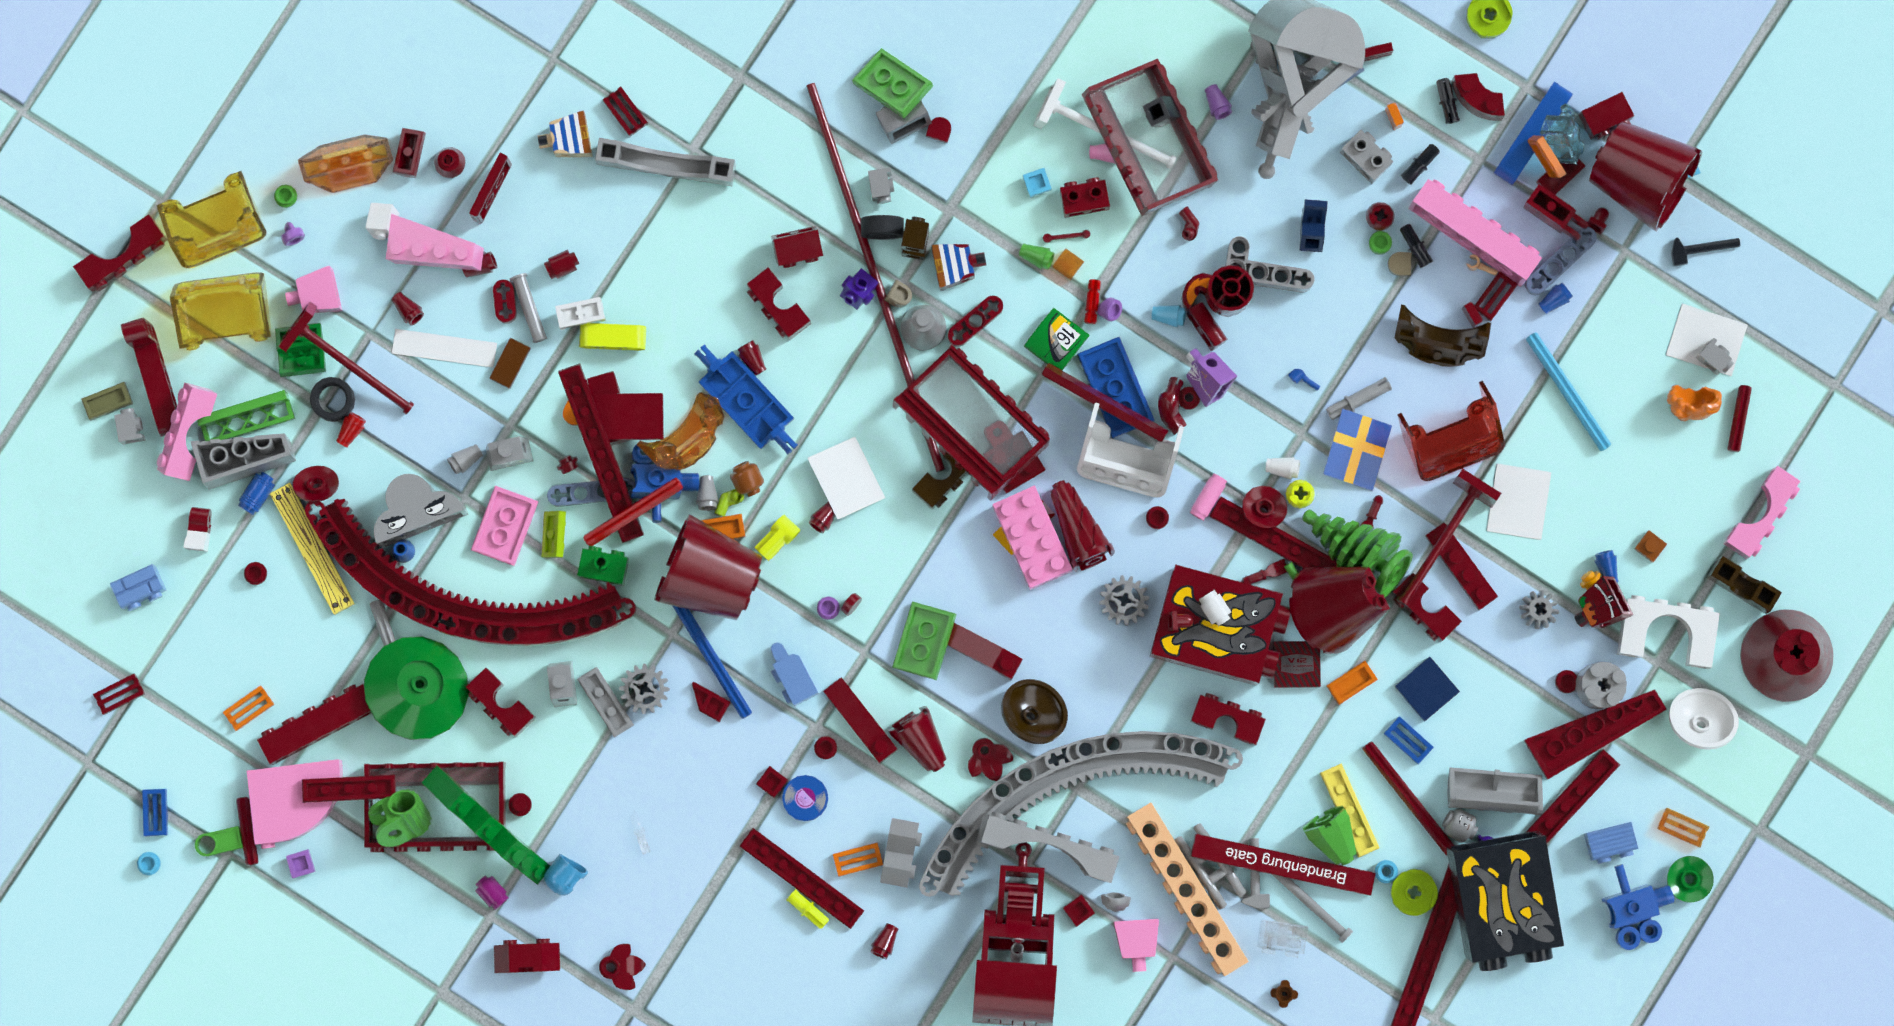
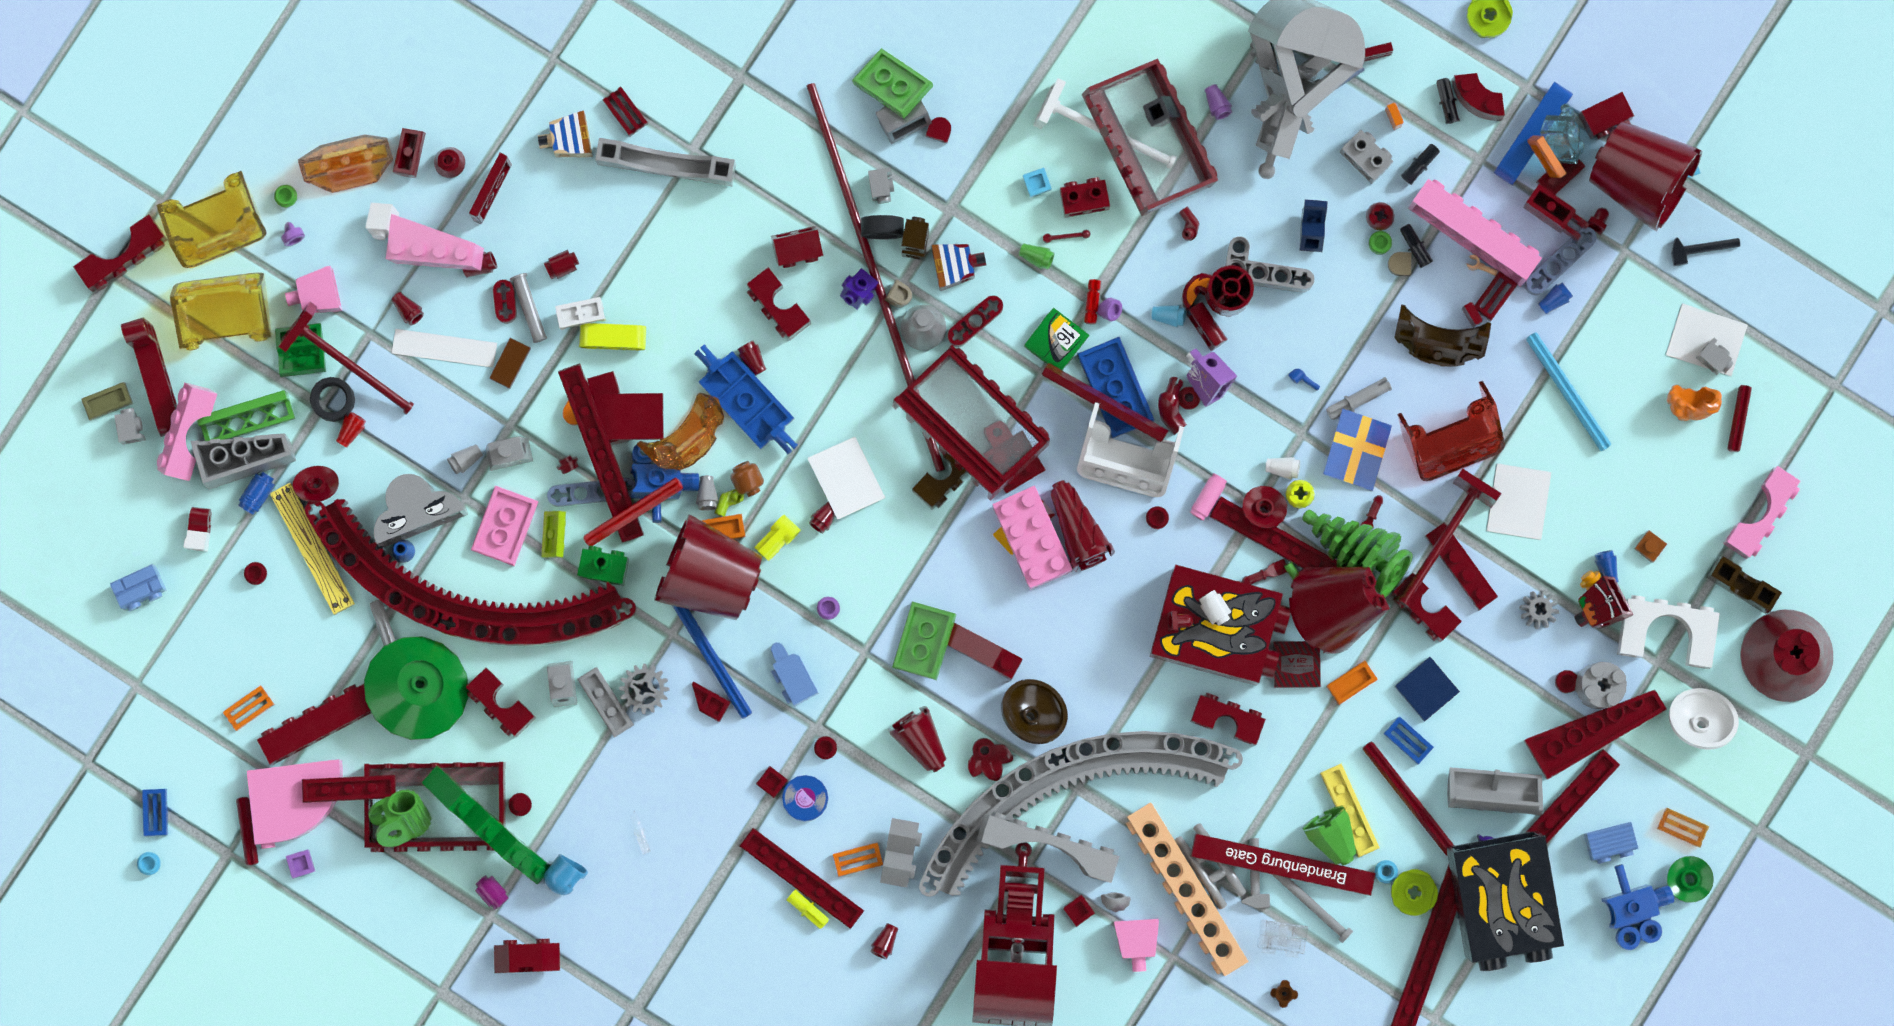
dark red tile [93,673,145,715] -> none
bright green piece [195,826,243,857] -> none
dark red plate [599,944,646,990] -> none
dark red slope [823,677,898,764] -> none
dark red tile [841,593,862,616] -> none
clear orange tile [1052,248,1084,281] -> none
bright pink cone [1089,143,1115,164] -> none
light grey gear [1099,575,1149,626] -> none
light grey head [1442,808,1478,843] -> none

